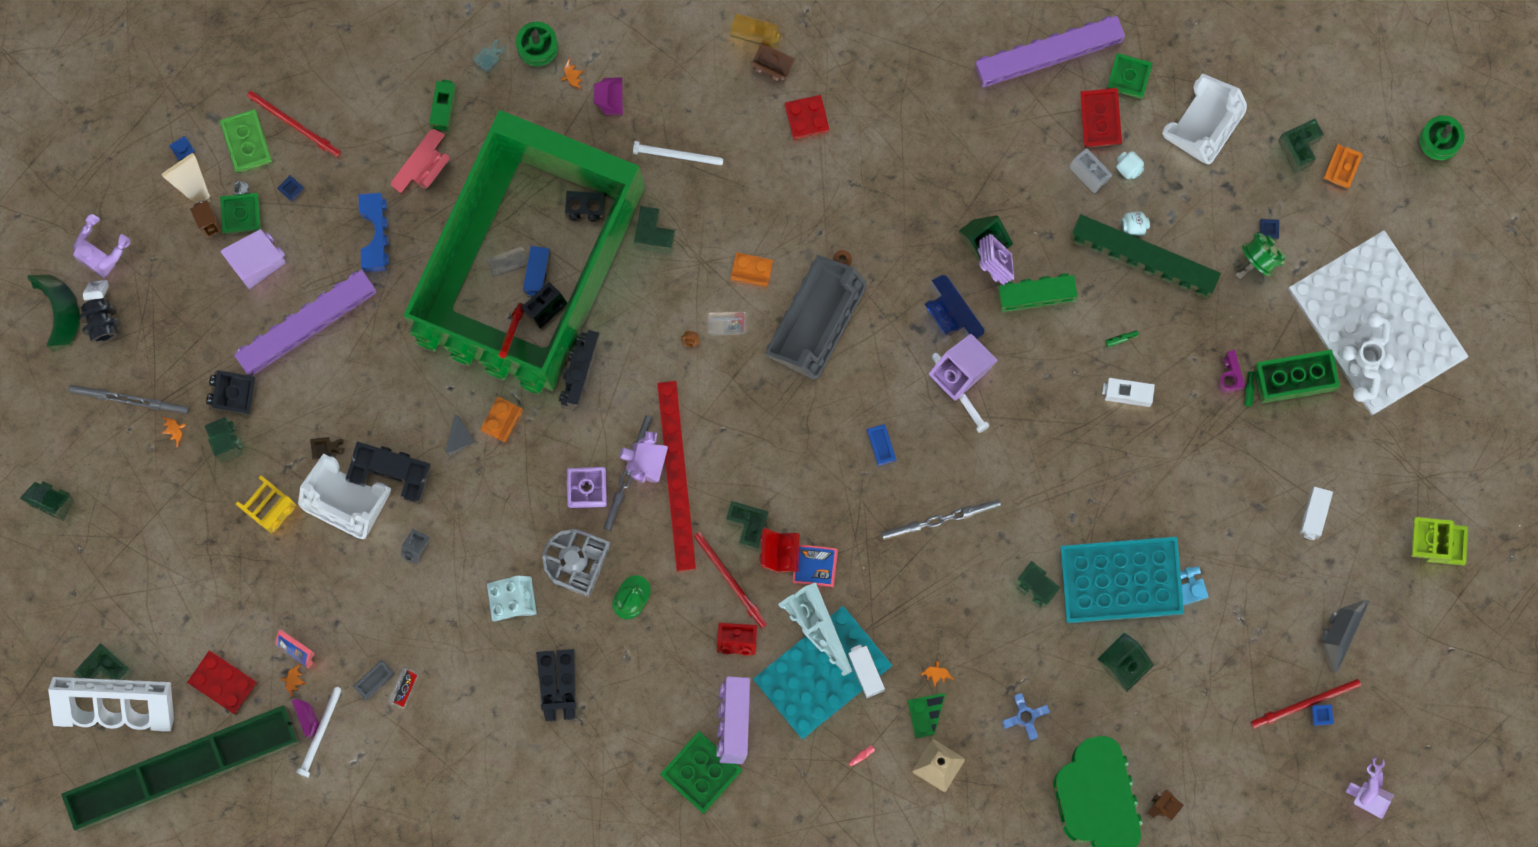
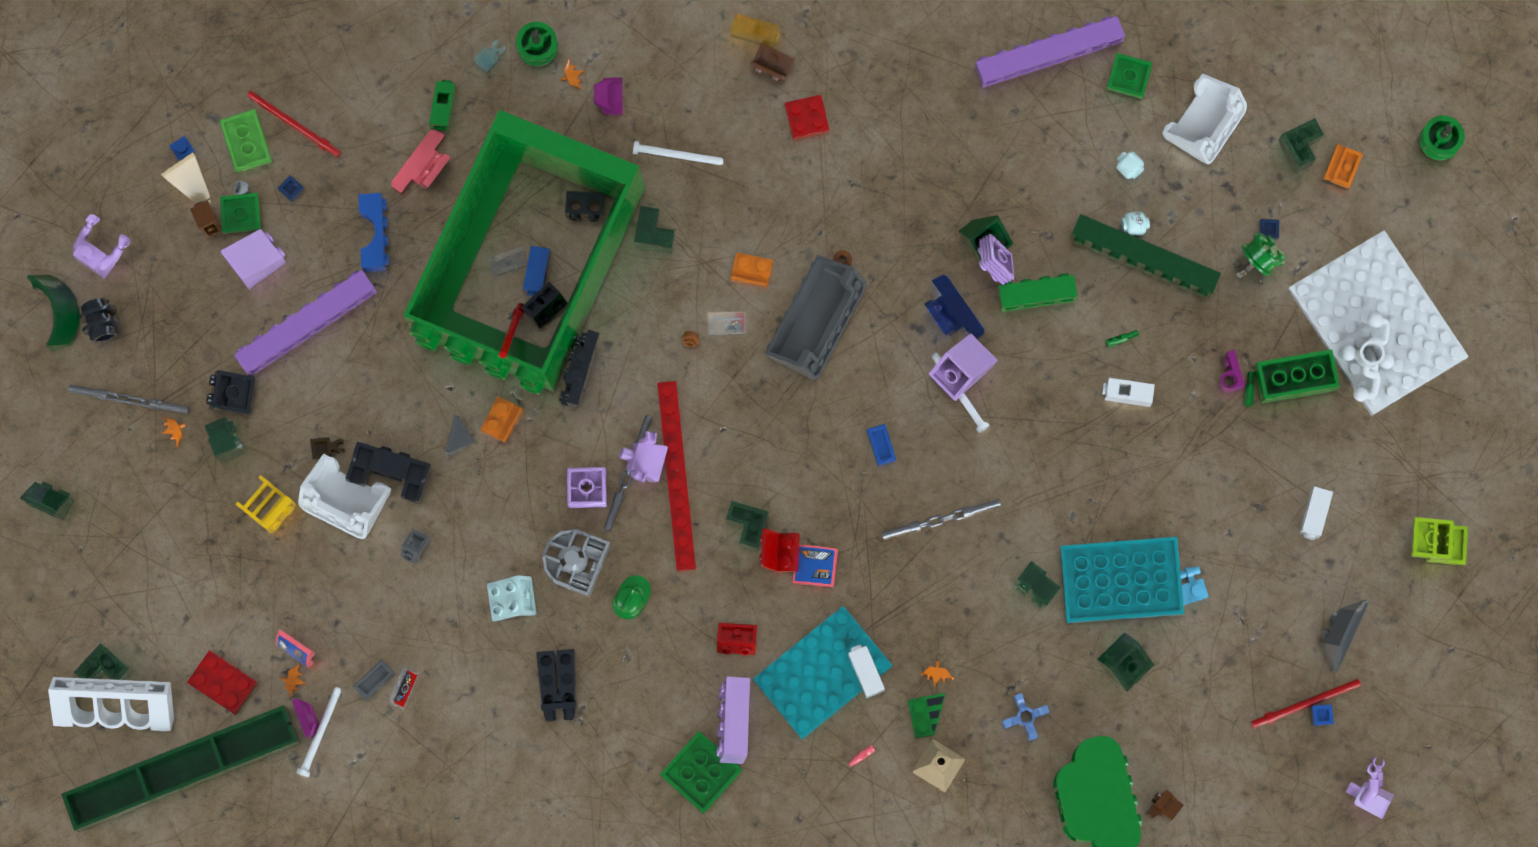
white plate [83,280,109,300] -> none
red bar [694,532,768,629] -> none
light aqua wedge [778,582,852,676] -> none
light grey hinge [1069,148,1113,194] -> none
red plate [1080,88,1122,148] -> none

